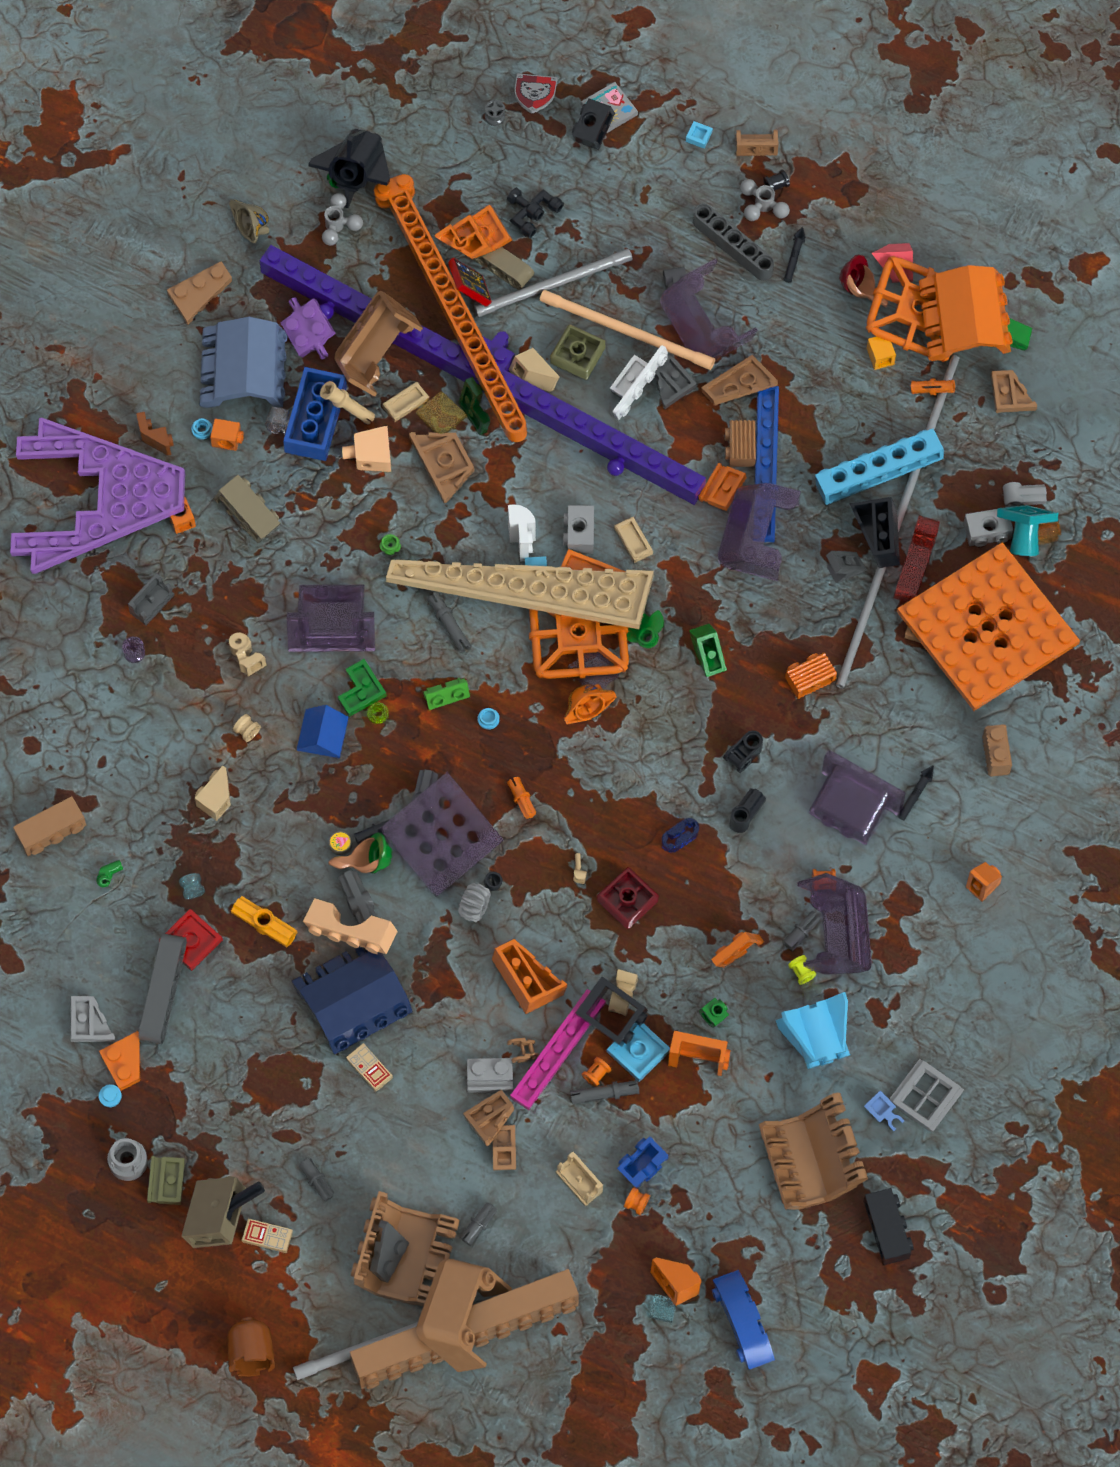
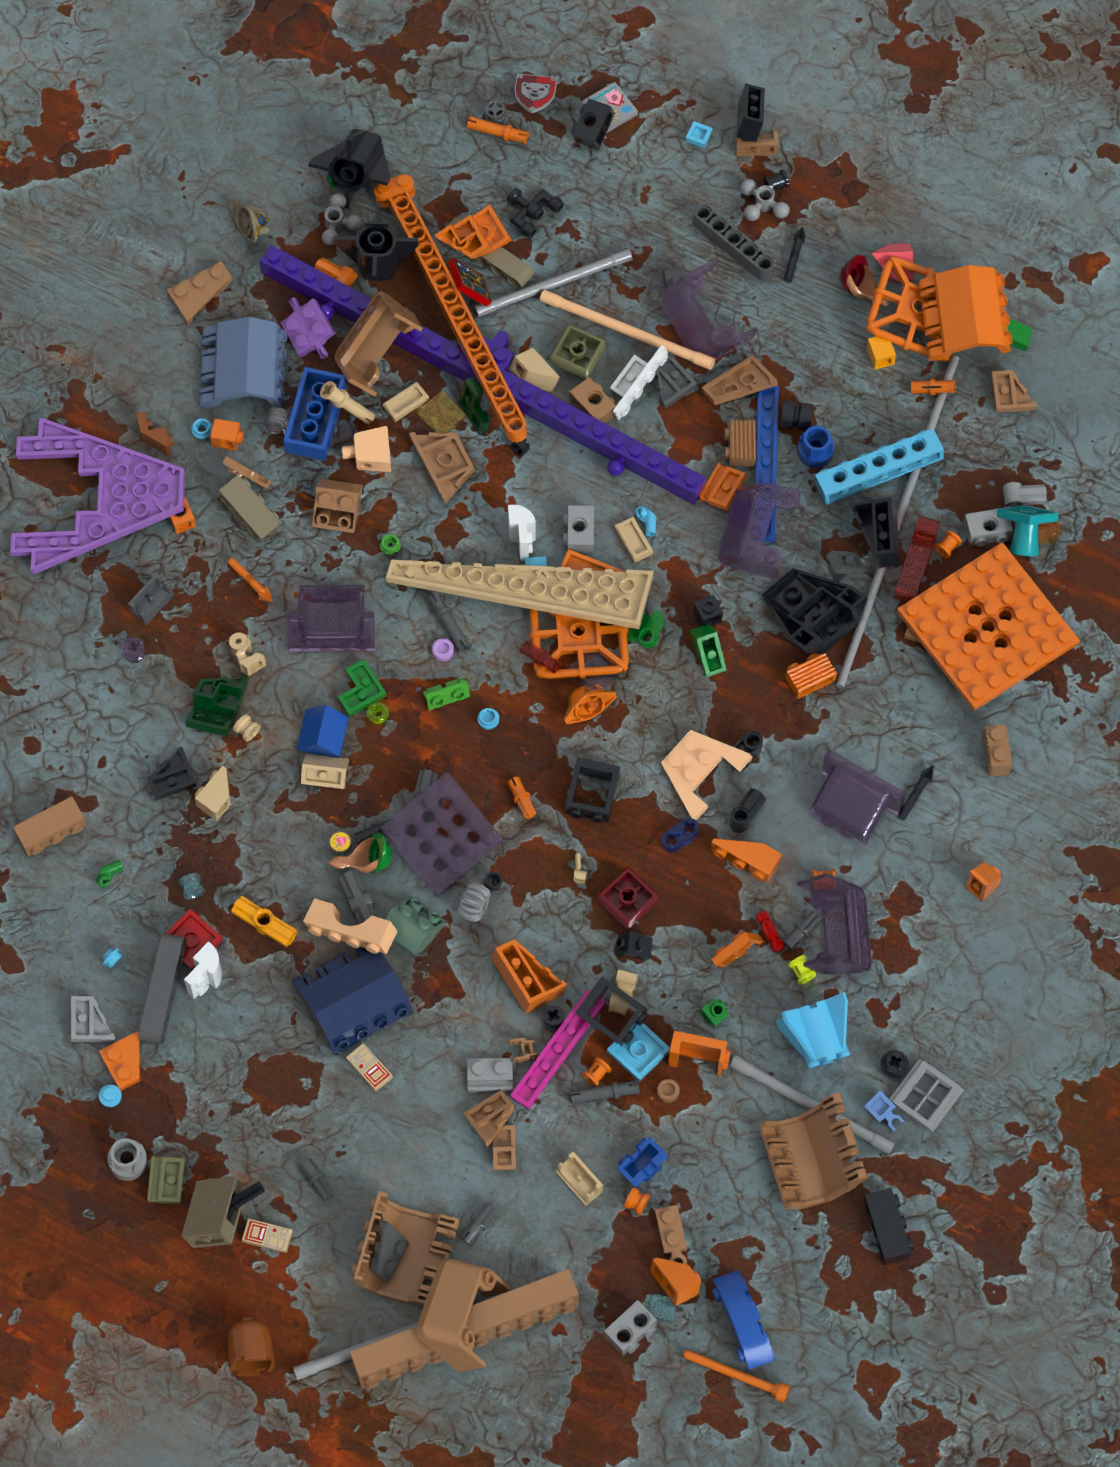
none -> medium azure plate [102,948,123,968]
none -> black wing [147,746,197,801]
none -> white brick [184,942,222,999]
none -> dark green slope [185,675,249,737]
none -> medium nougat wing [222,456,272,489]
none -> orange piece [228,558,273,602]
none -> tan panel [301,754,349,789]
none -> medium nougat slope [312,479,363,533]
none -> orange piece [314,258,358,287]
none -> black brick [334,202,419,281]
none -> sand green slope [385,896,447,955]
none -> lavender tile [432,639,454,661]
none -> orange pin [467,116,530,145]
none -> black hinge [511,439,530,457]
none -> clear red pin [520,641,562,673]
none -> black bush [543,1006,563,1032]
none -> black window [565,757,620,823]
none -> medium nougat brick [569,377,617,424]
none -> light grey brick [604,1300,657,1356]
none -> black bracket [616,931,653,961]
none -> medium azure arm [635,506,657,536]
none -> medium nougat plate [655,1205,687,1264]
none -> medium nougat tile [657,1079,680,1103]
none -> light nougat wing [661,730,753,821]
none -> orange piece [683,1350,791,1403]
none -> black brick [693,594,723,627]
none -> orange slope [711,839,782,883]
none -> light grey piece [730,1055,895,1155]
none -> black brick [736,83,765,143]
none -> red axle [756,911,784,953]
none -> black wedge [762,568,868,653]
none -> black wheel [780,400,813,431]
none -> blue piece [797,425,834,468]
none -> black piece [880,1050,909,1078]
none -> orange bush [934,530,962,559]

